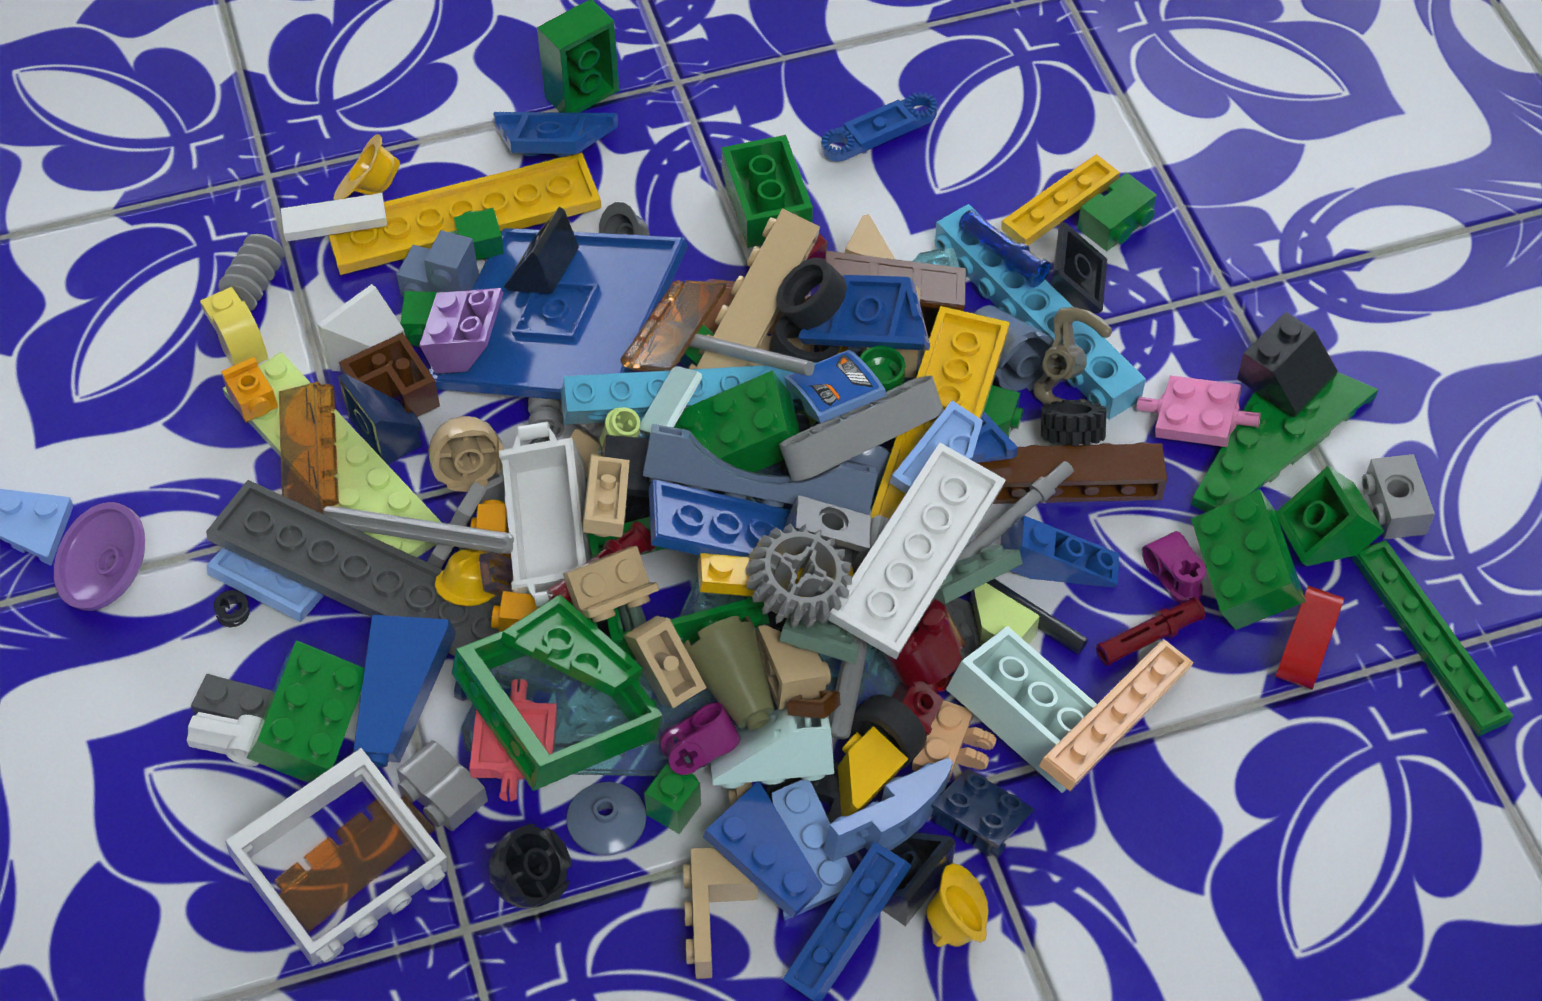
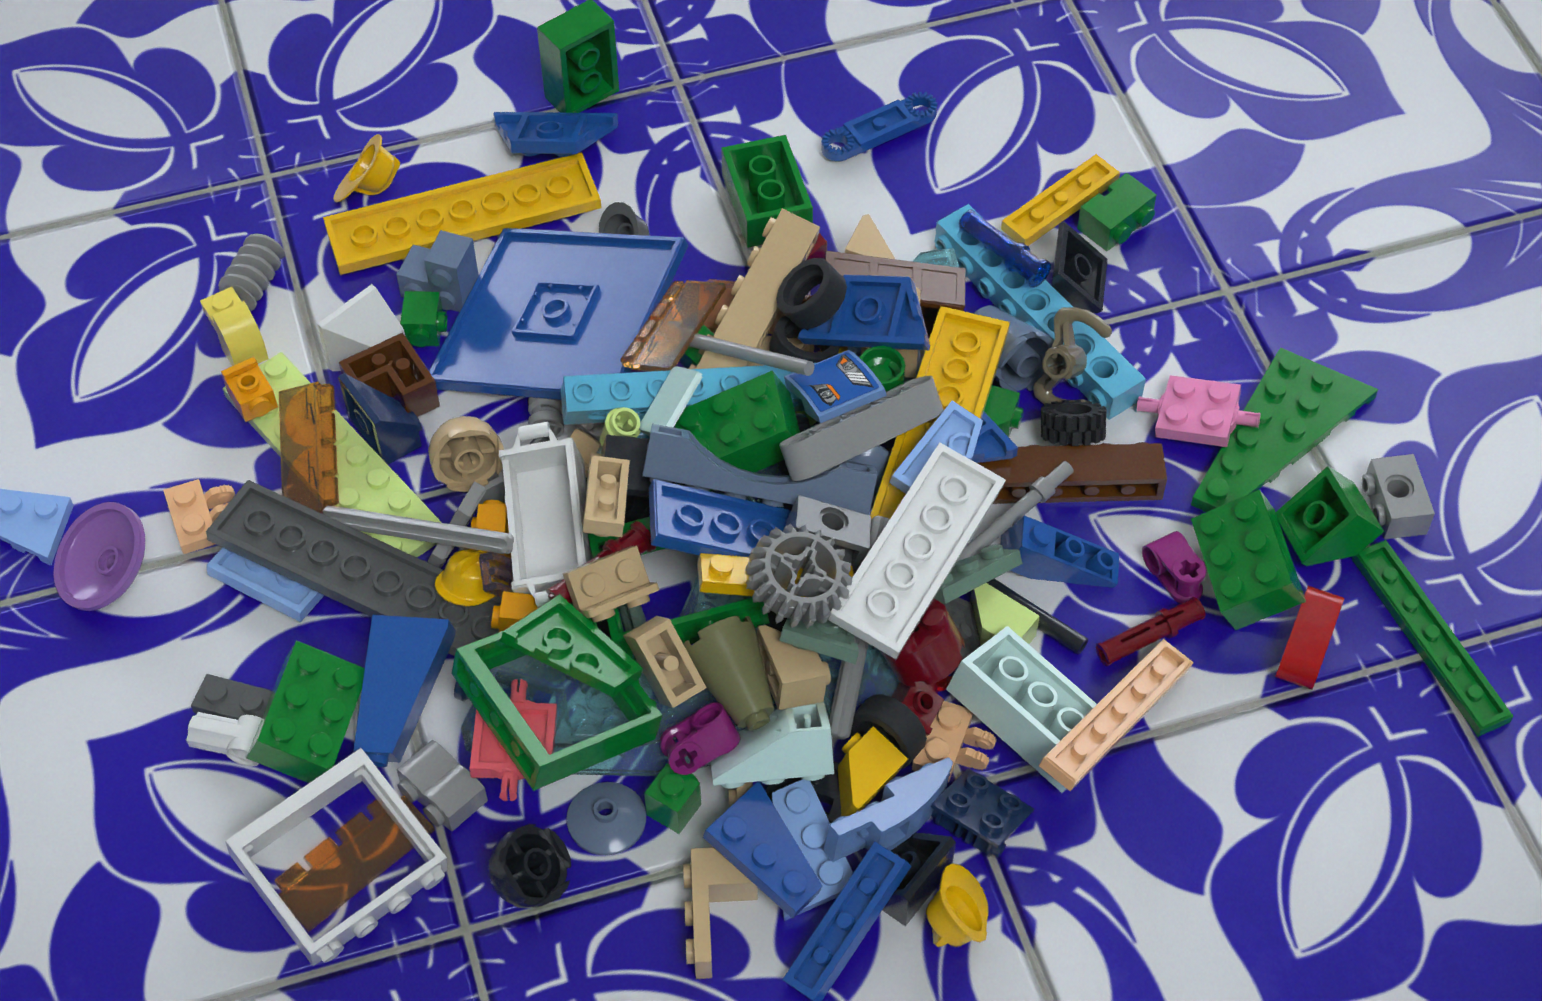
black bush [214,590,250,628] -> none
white tile [281,193,388,242] -> none
medium lavender slope [419,288,503,373] -> none
green brick [450,208,504,260] -> none
black slope [504,206,579,293] -> none
reddish brown tile [787,690,841,719] -> none
black slope [1237,312,1338,417] -> none
none -> light nougat hinge [163,479,235,554]

